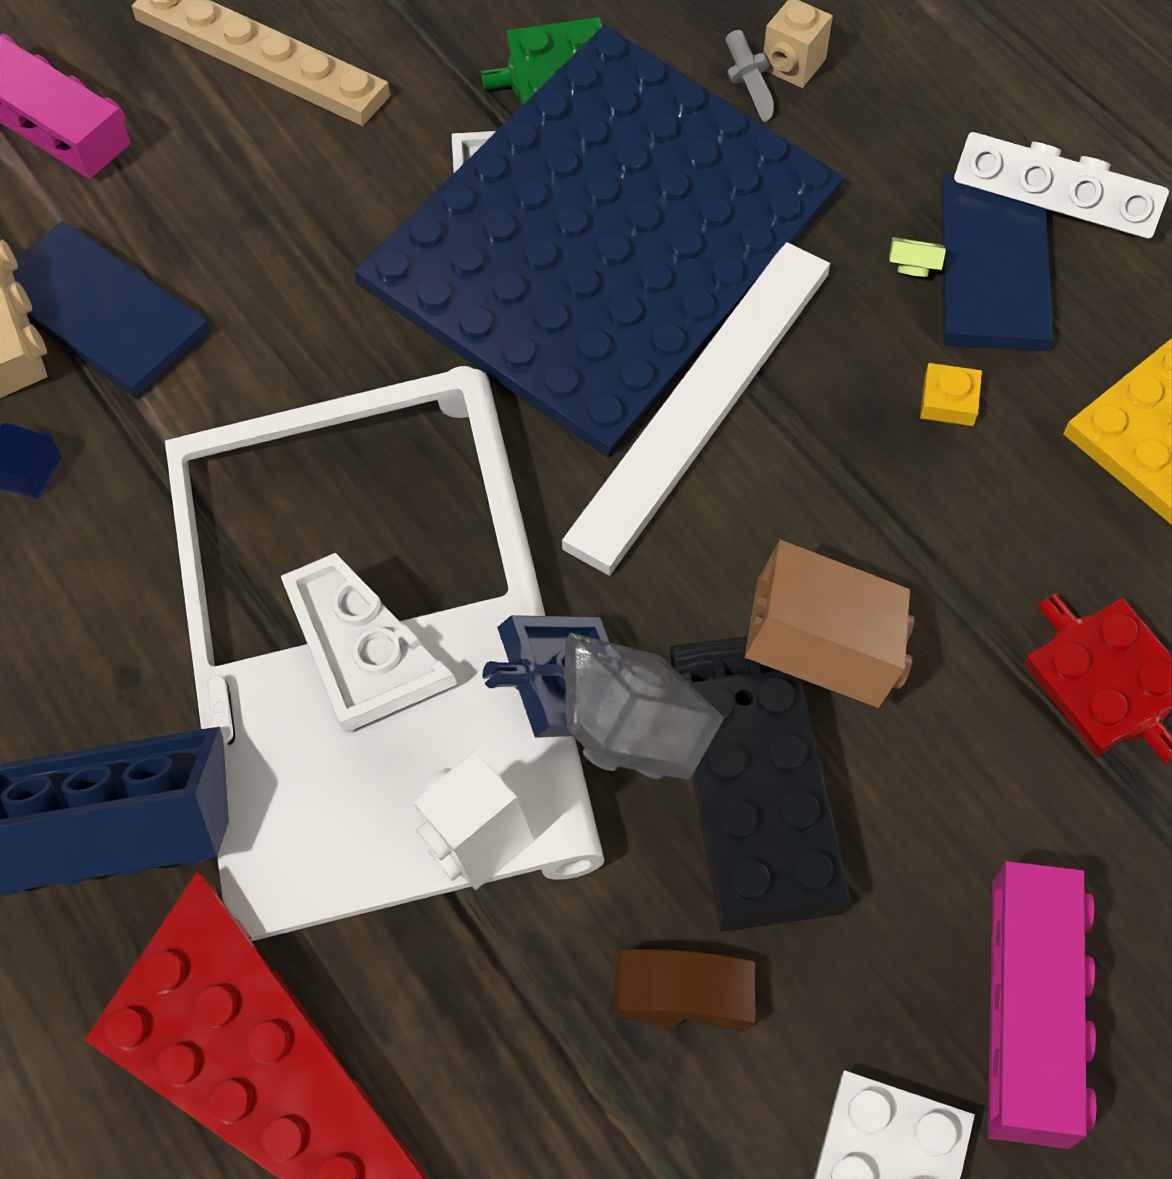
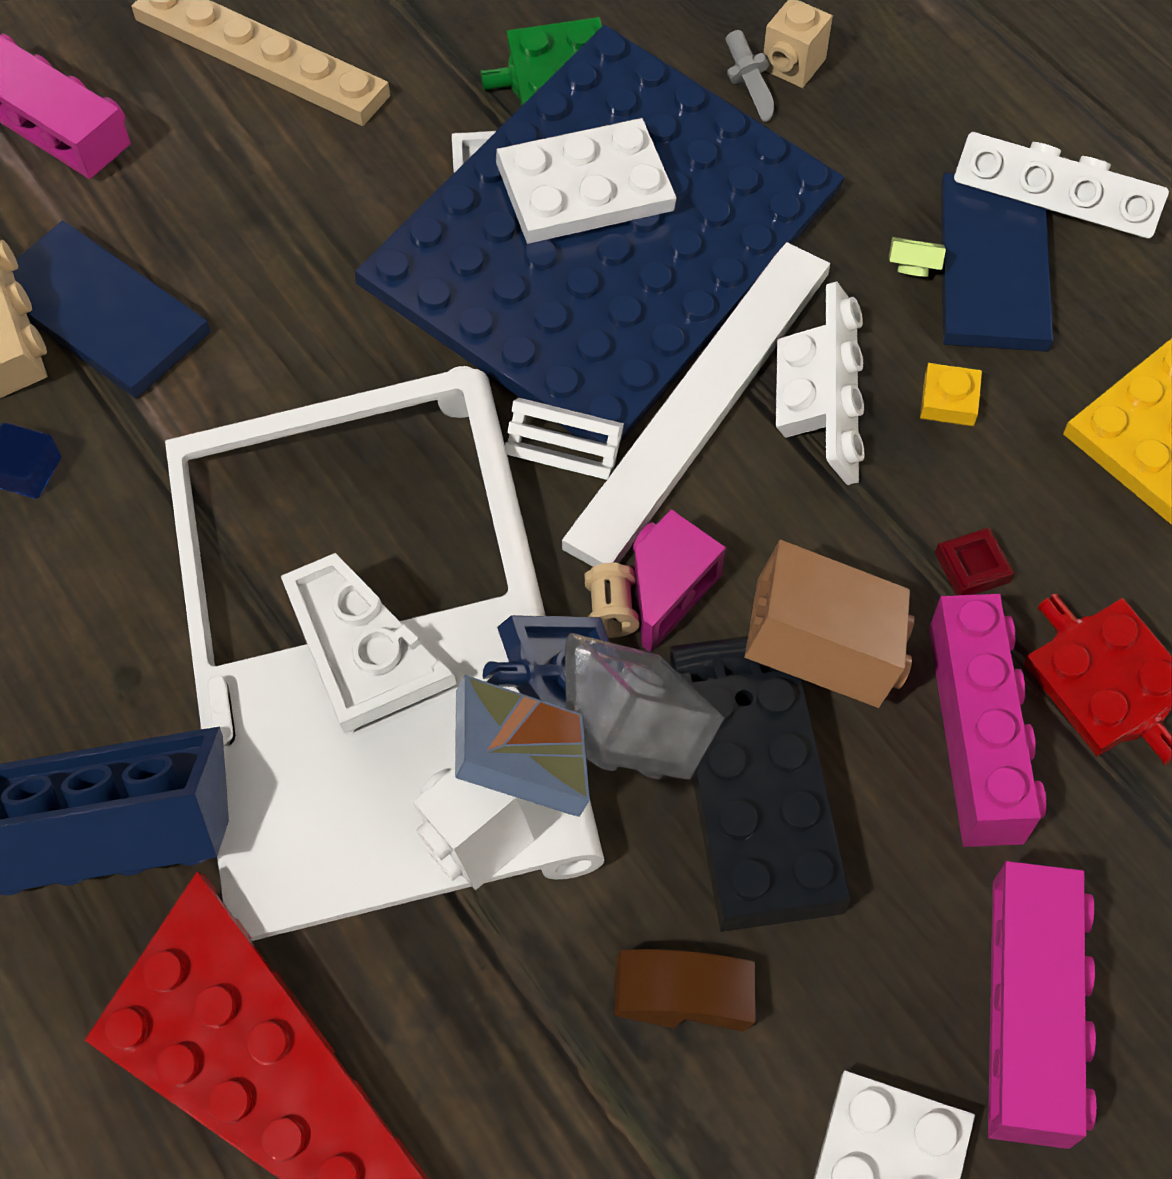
none -> tile [455,675,590,817]
none -> white plate [496,118,677,244]
none -> white tile [505,398,624,480]
none -> tan bush [584,563,639,638]
none -> dark pink slope [633,509,726,653]
none -> white bracket [776,281,864,485]
none -> dark pink brick [929,594,1046,847]
none -> dark red tile [935,527,1014,596]

